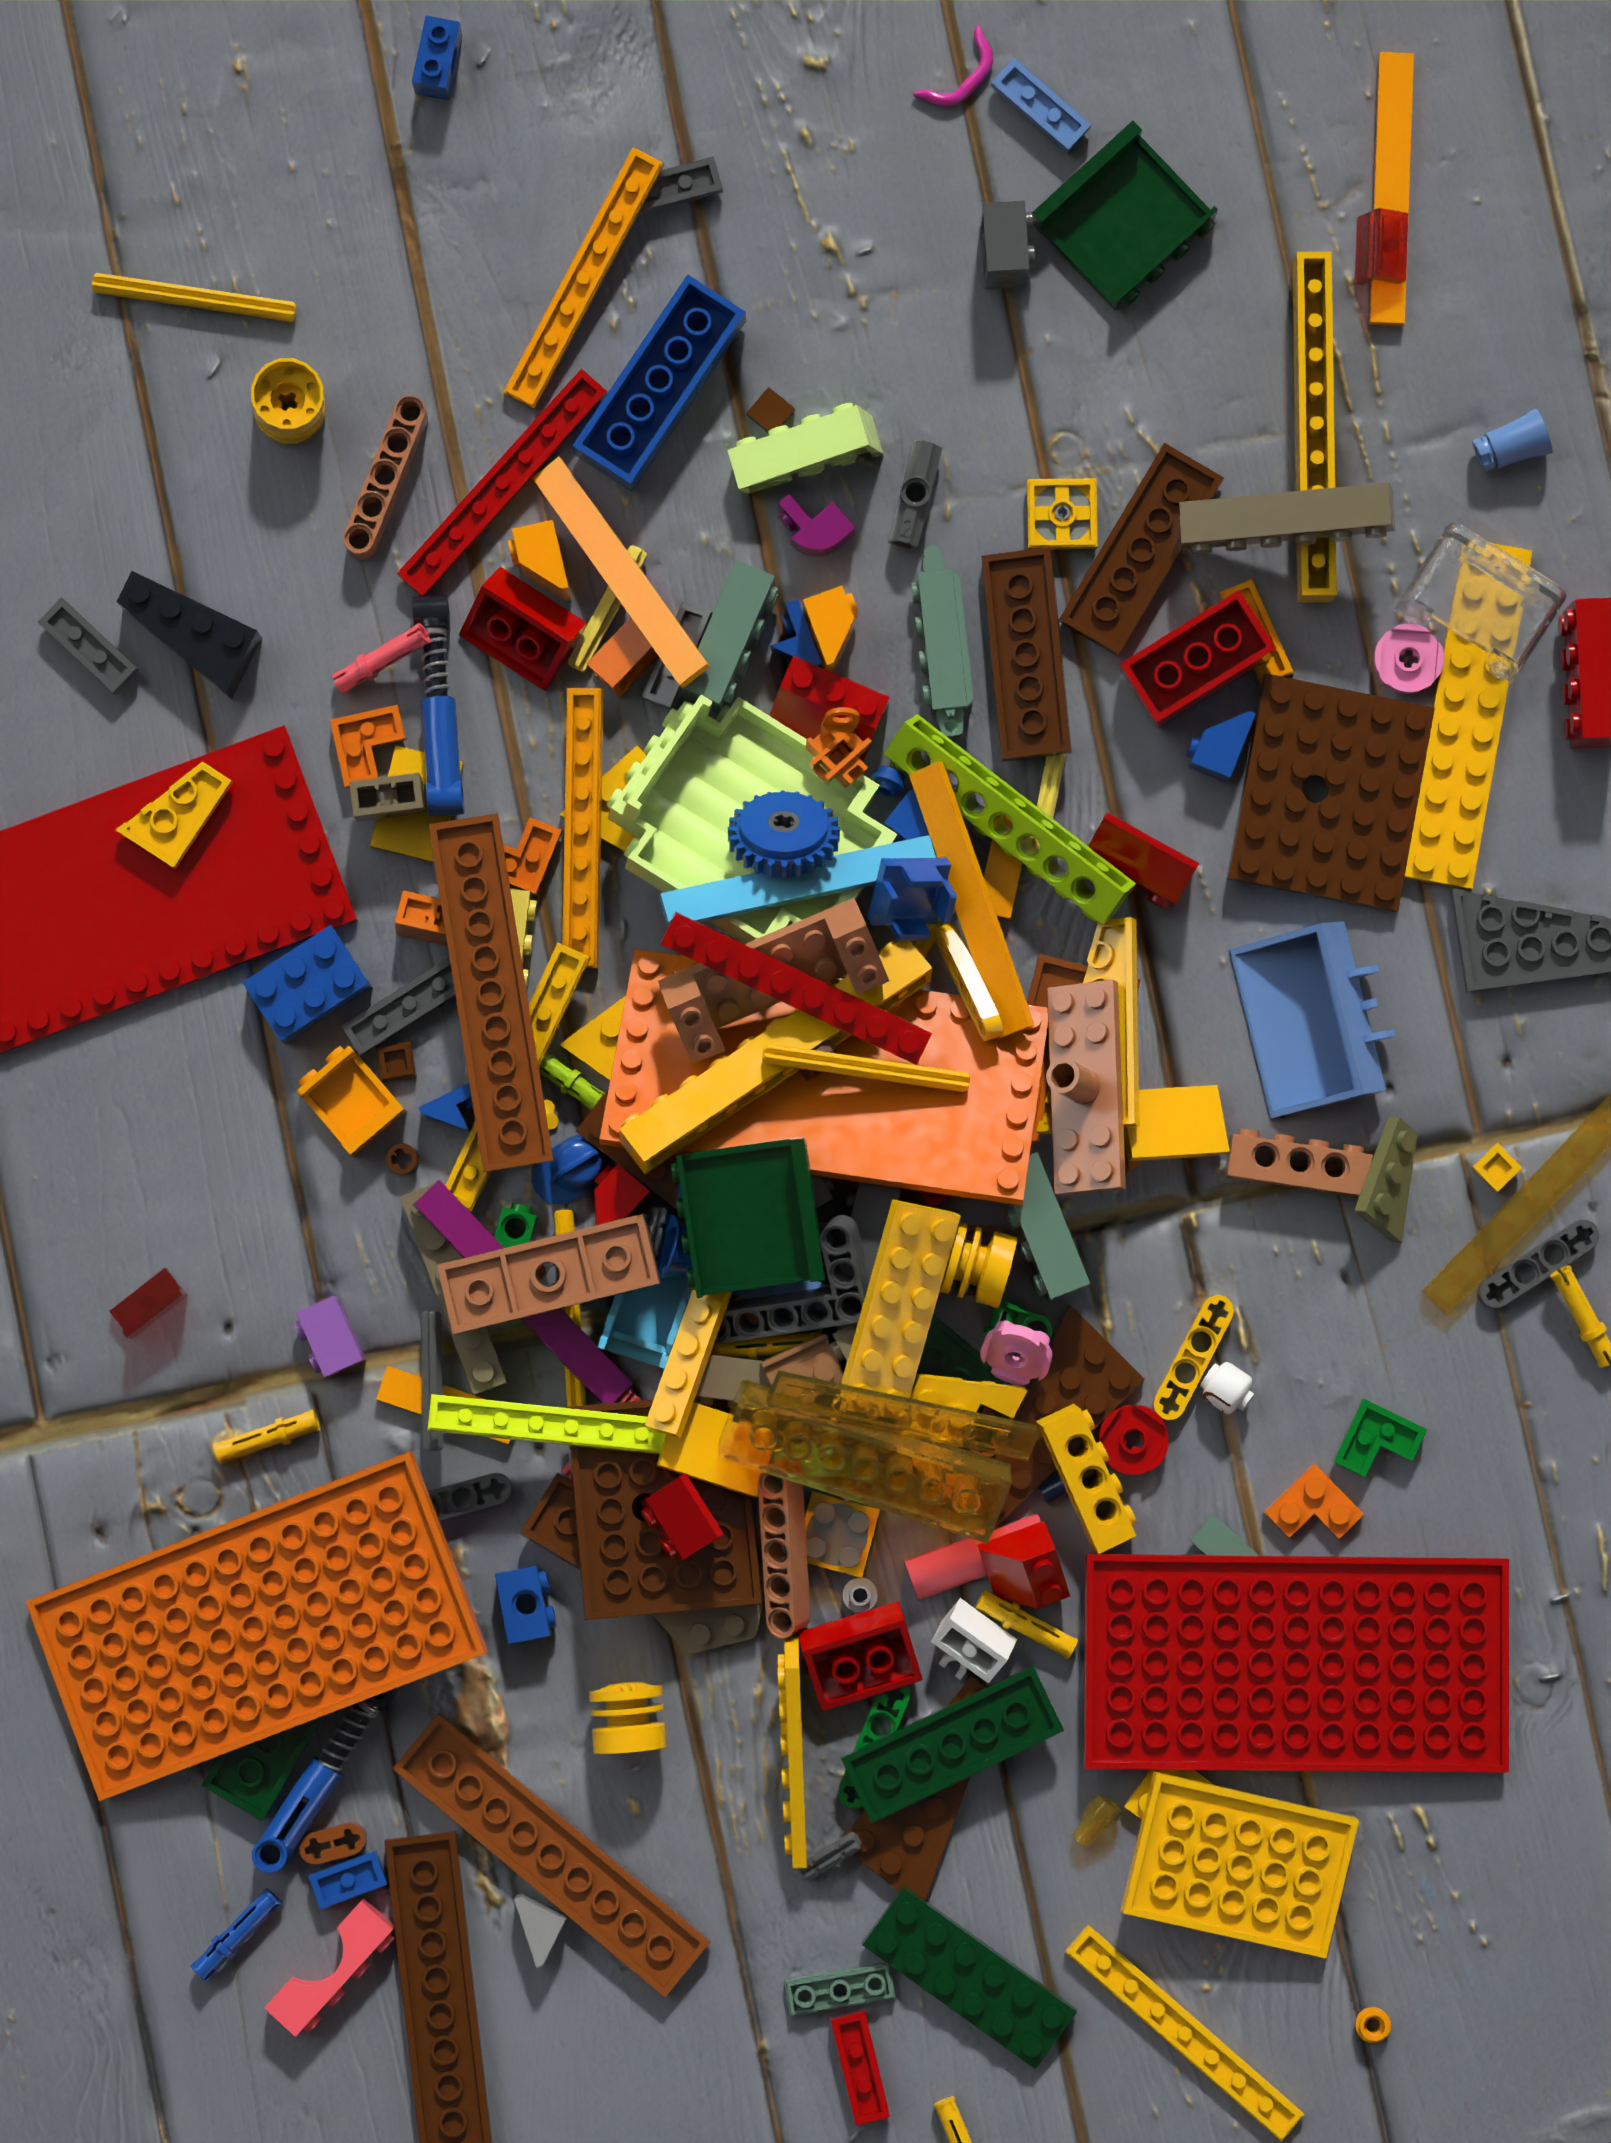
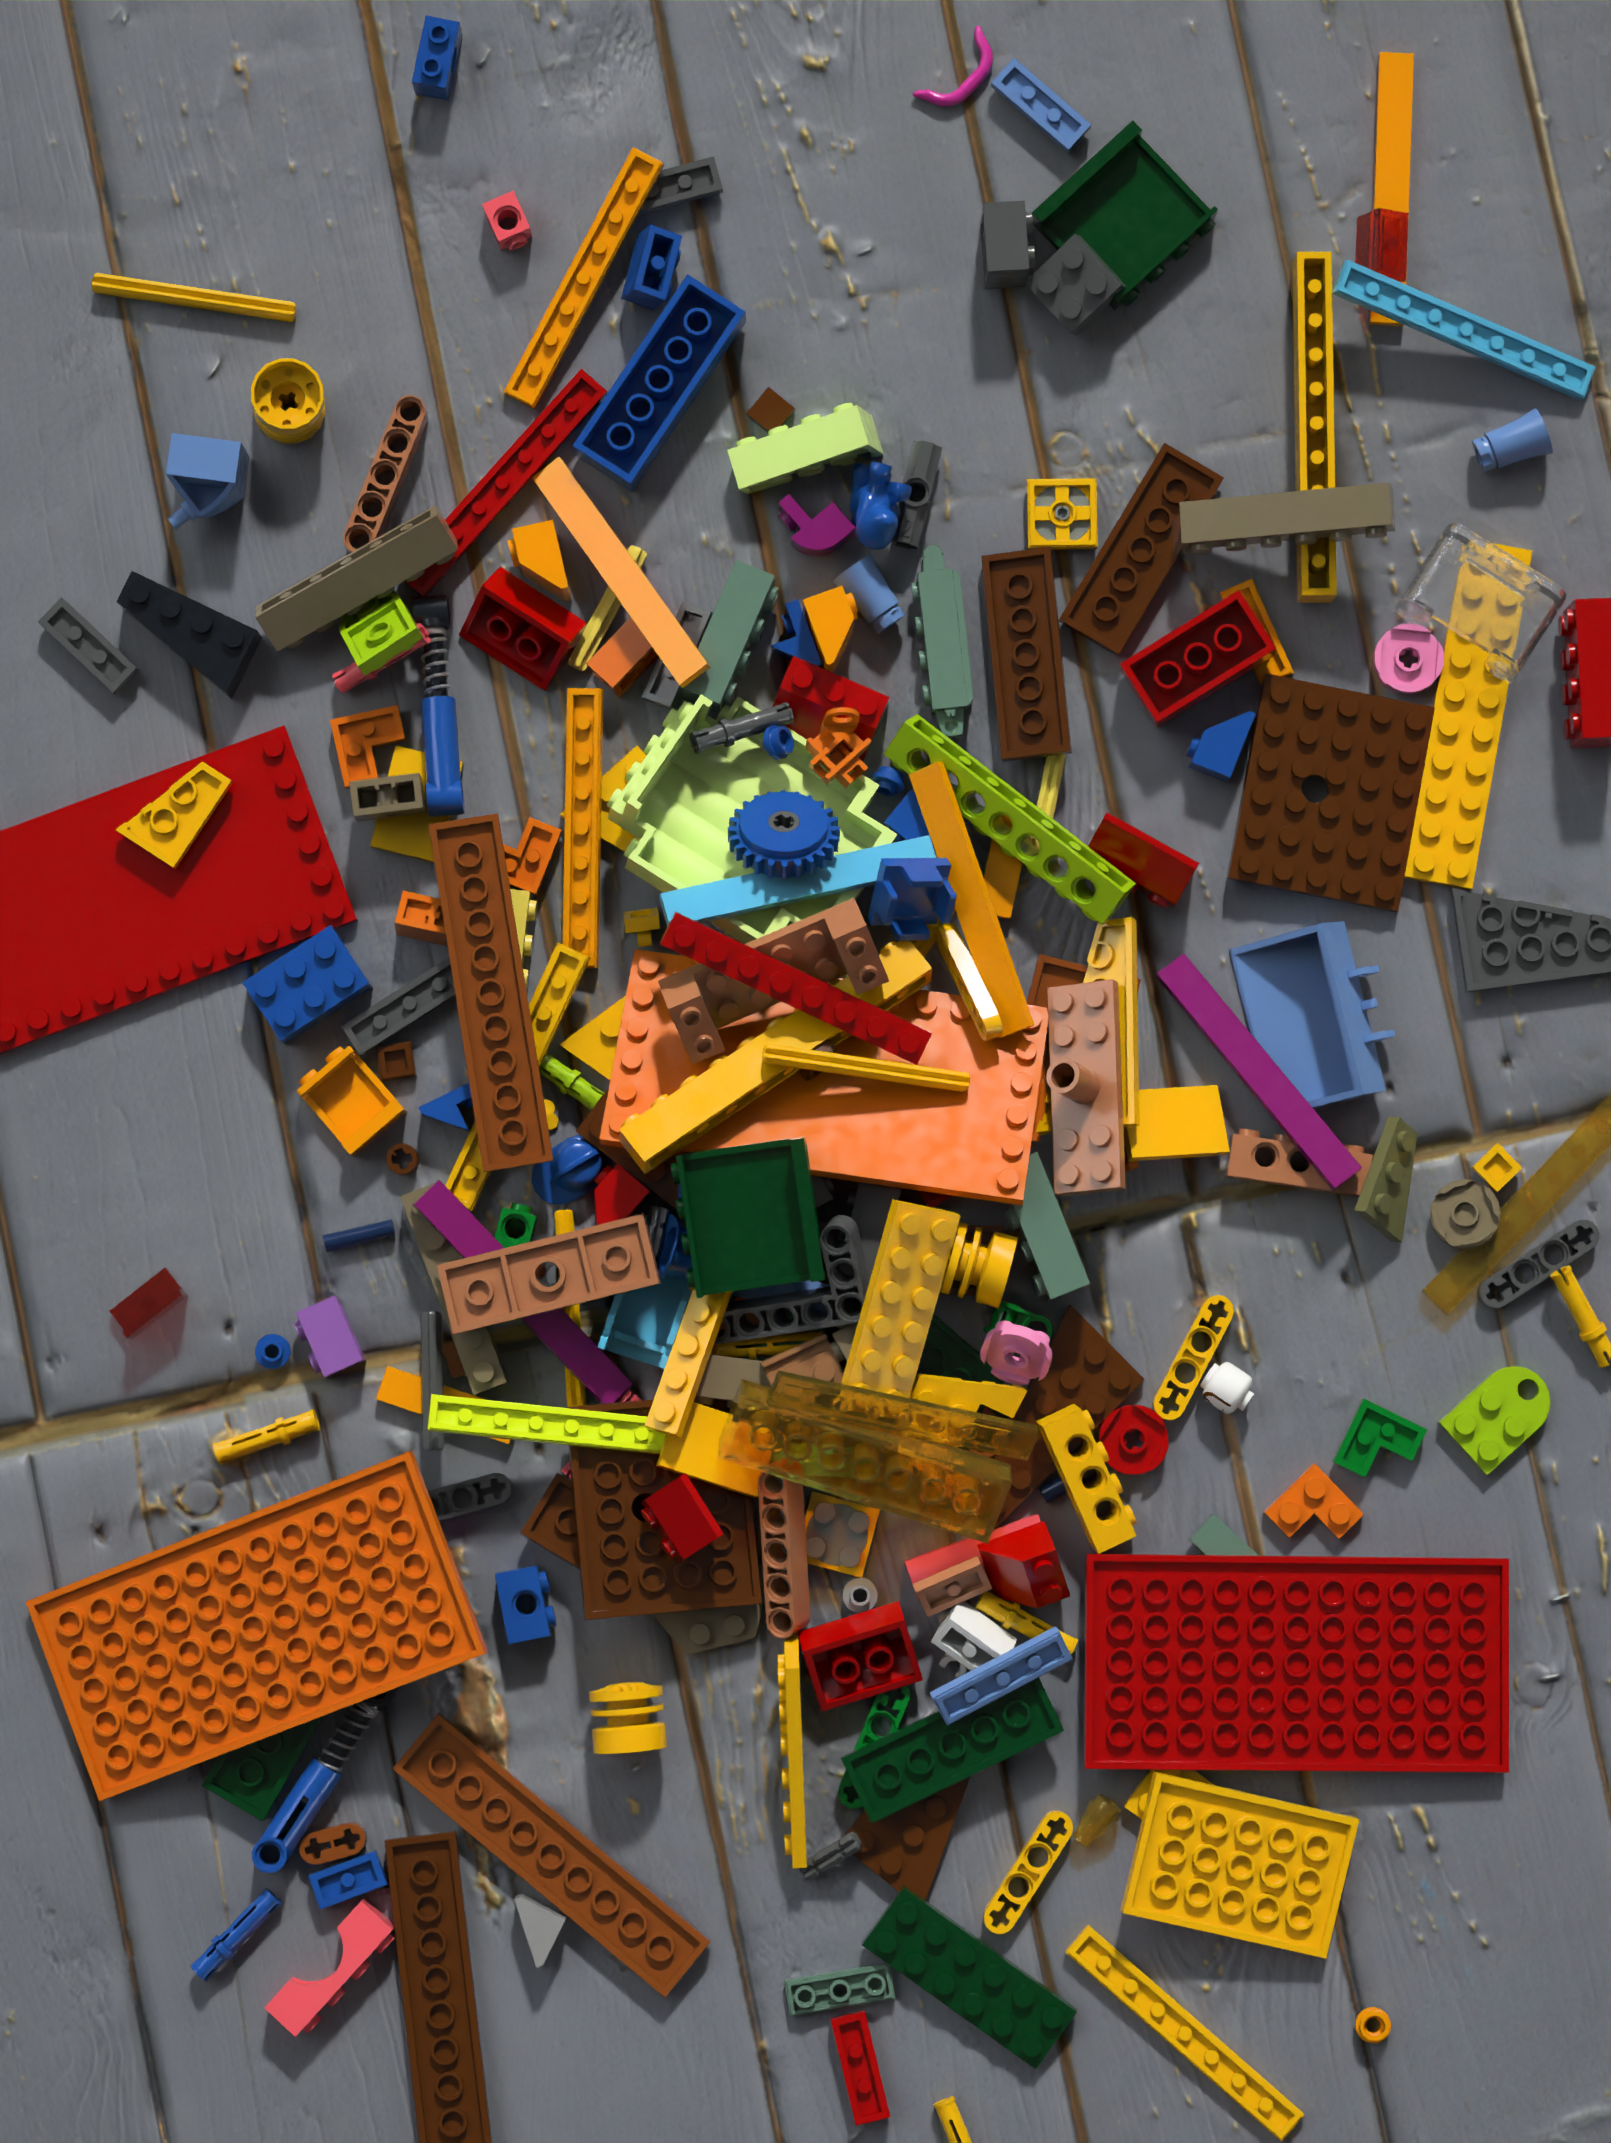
none -> medium blue piece [166,433,250,529]
none -> dark tan brick [255,505,458,652]
none -> blue plate [255,1334,291,1369]
none -> dark blue piece [323,1219,396,1252]
none -> lime plate [339,590,424,676]
none -> reddish brown tile [441,1340,466,1378]
none -> coral brick [482,190,532,250]
none -> blue brick [621,224,682,310]
none -> yellow tile [624,907,660,947]
none -> dark grey pin [689,702,794,754]
none -> blue plate [762,725,794,760]
none -> medium blue plant [832,554,905,634]
none -> blue animal [849,462,912,550]
none -> nougat plate [913,1555,992,1617]
none -> medium blue tile [930,1626,1073,1725]
none -> yellow beam [983,1810,1073,1934]
none -> dark grey brick [1024,234,1127,335]
none -> magenta tile [1156,953,1362,1191]
none -> medium azure tile [1332,259,1596,400]
none -> dark tan tile [1430,1179,1501,1250]
none -> lime plate [1438,1366,1550,1475]

